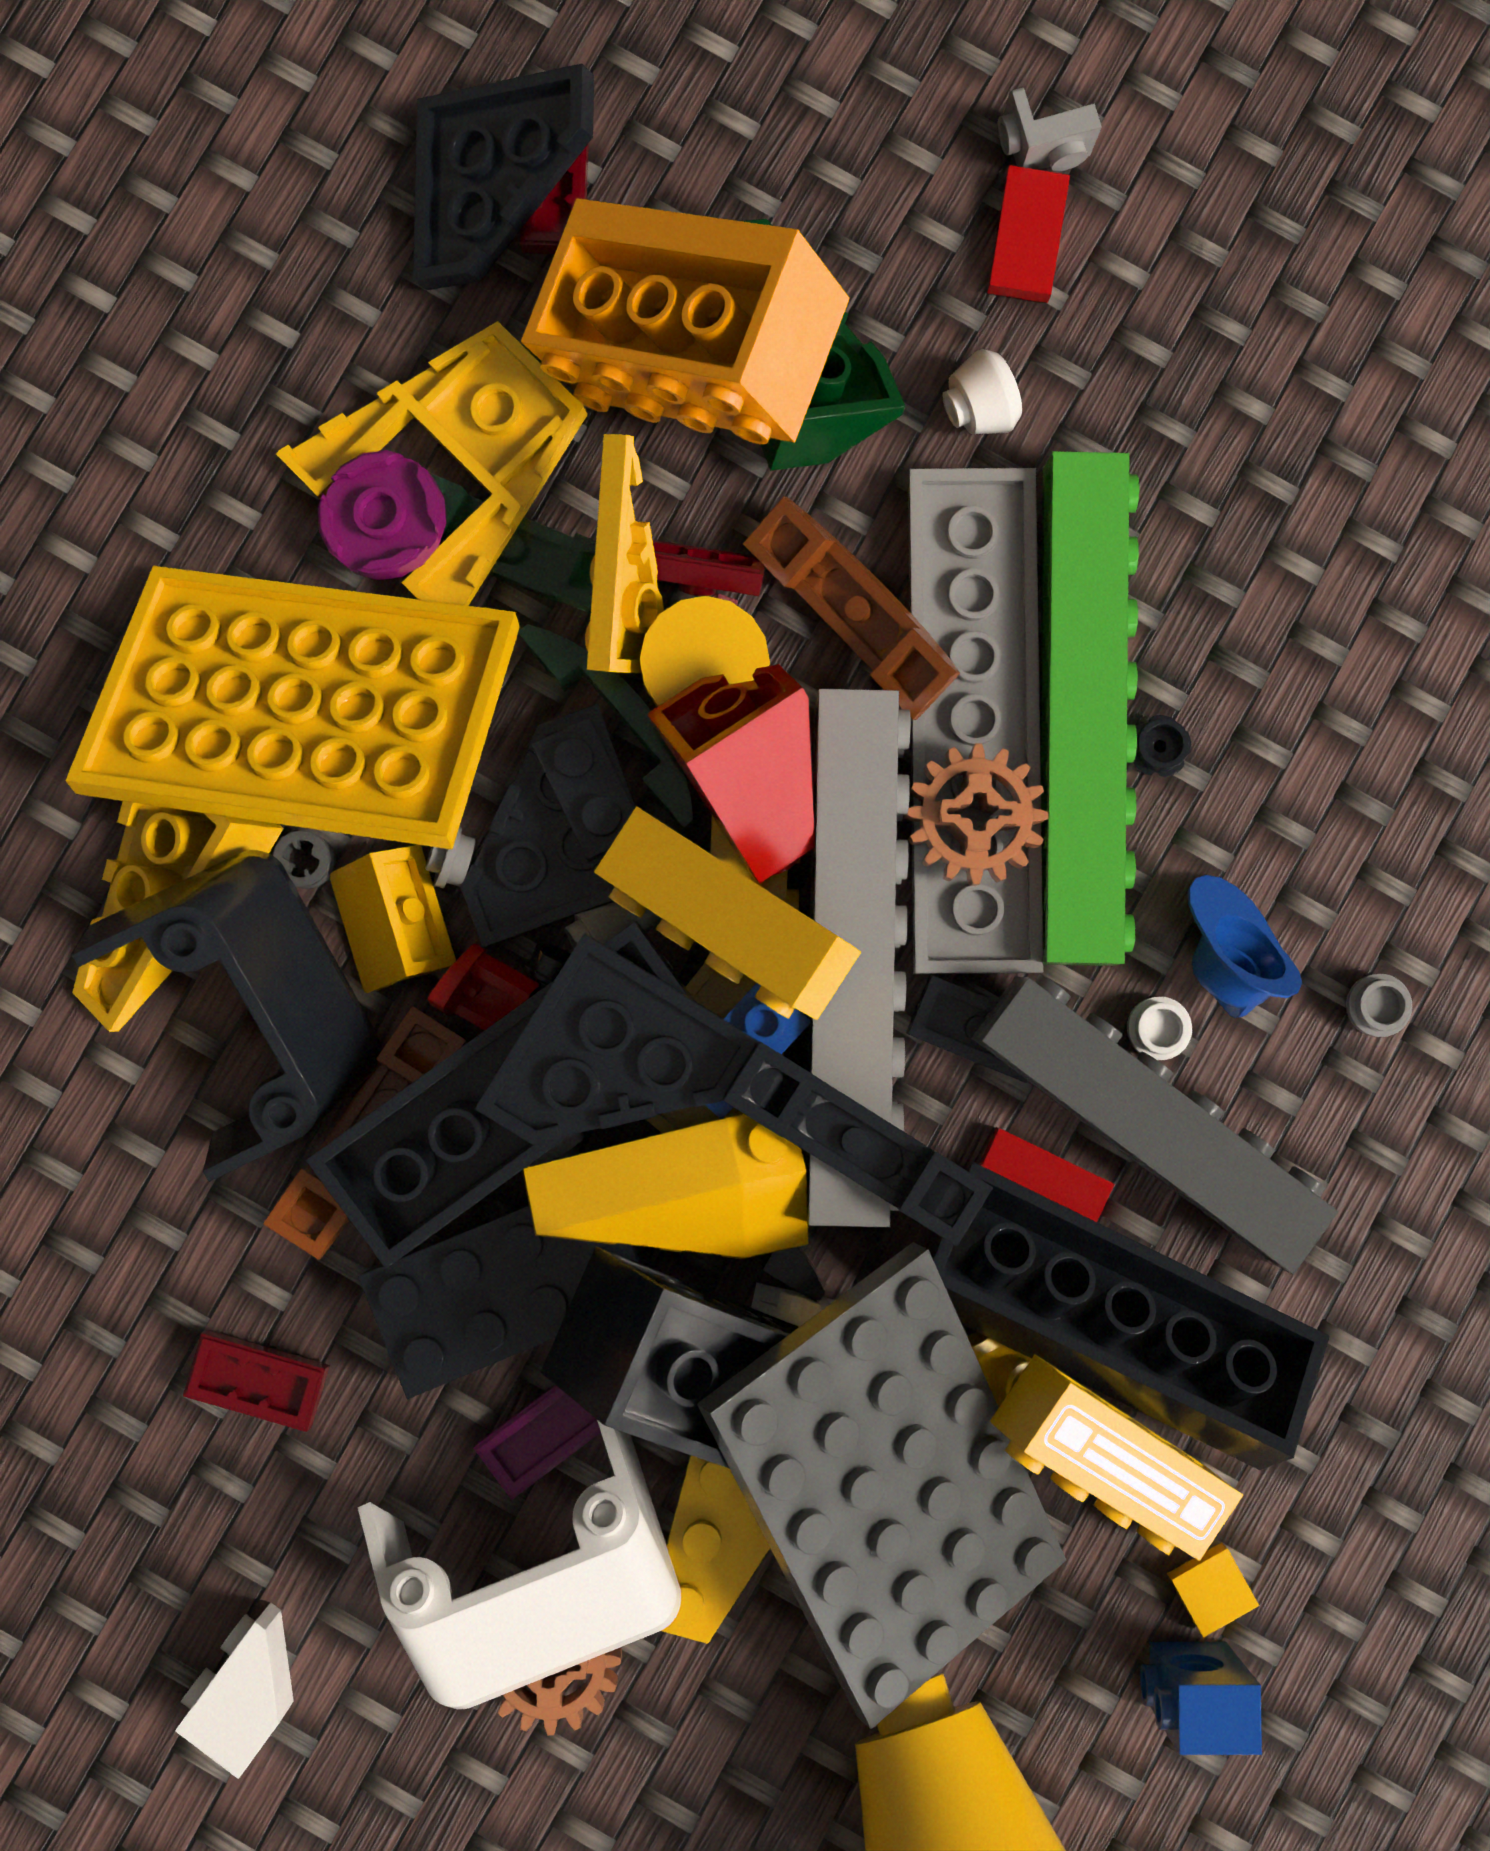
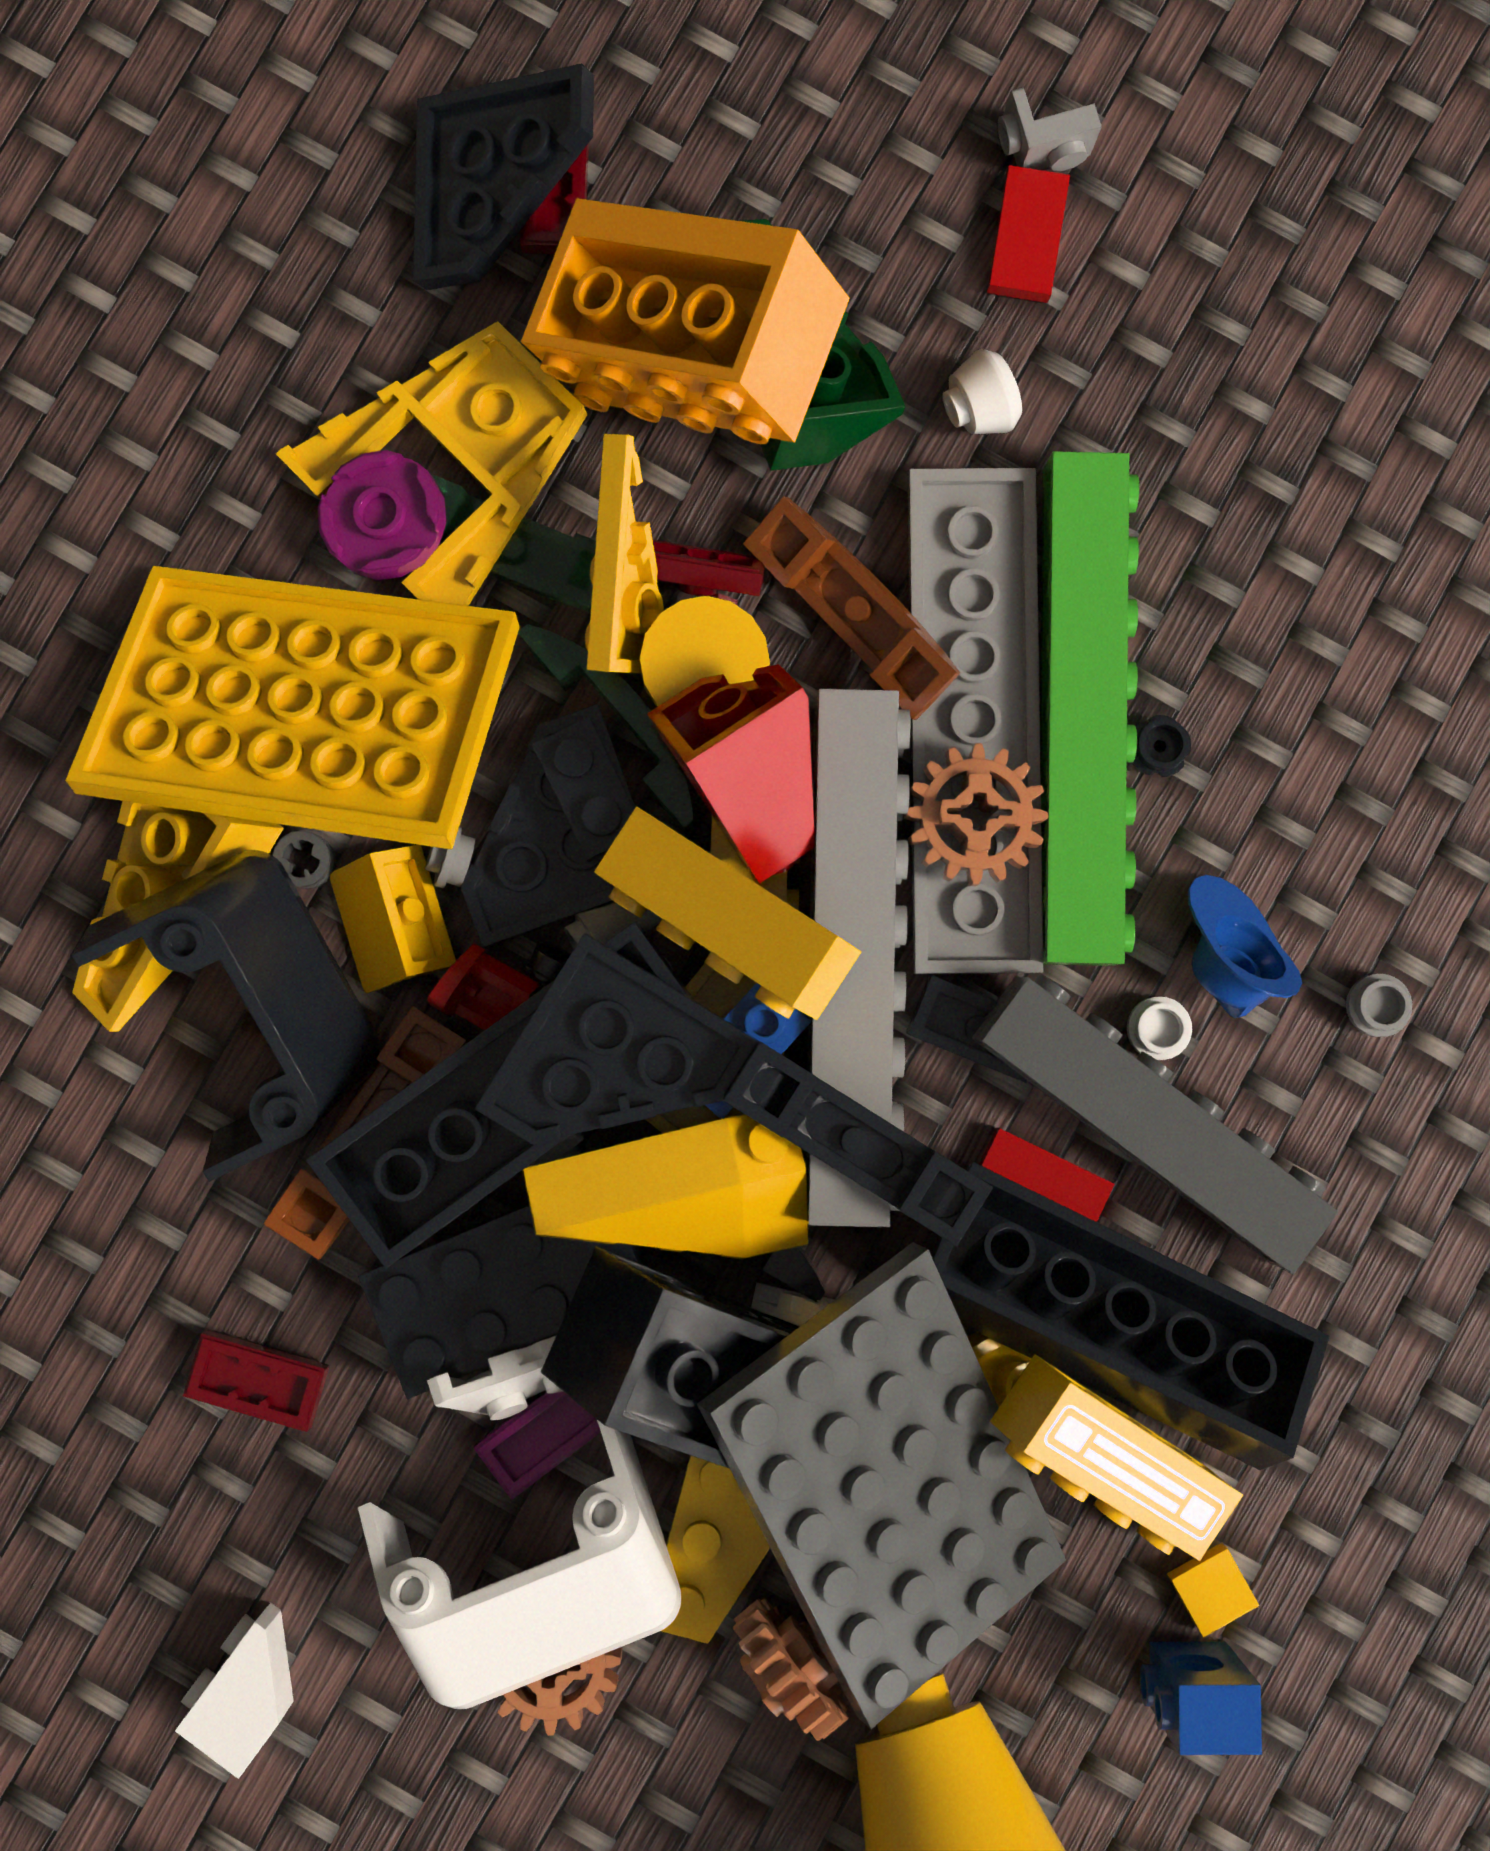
none -> white wing [427,1336,562,1420]
none -> nougat gear [733,1598,849,1741]

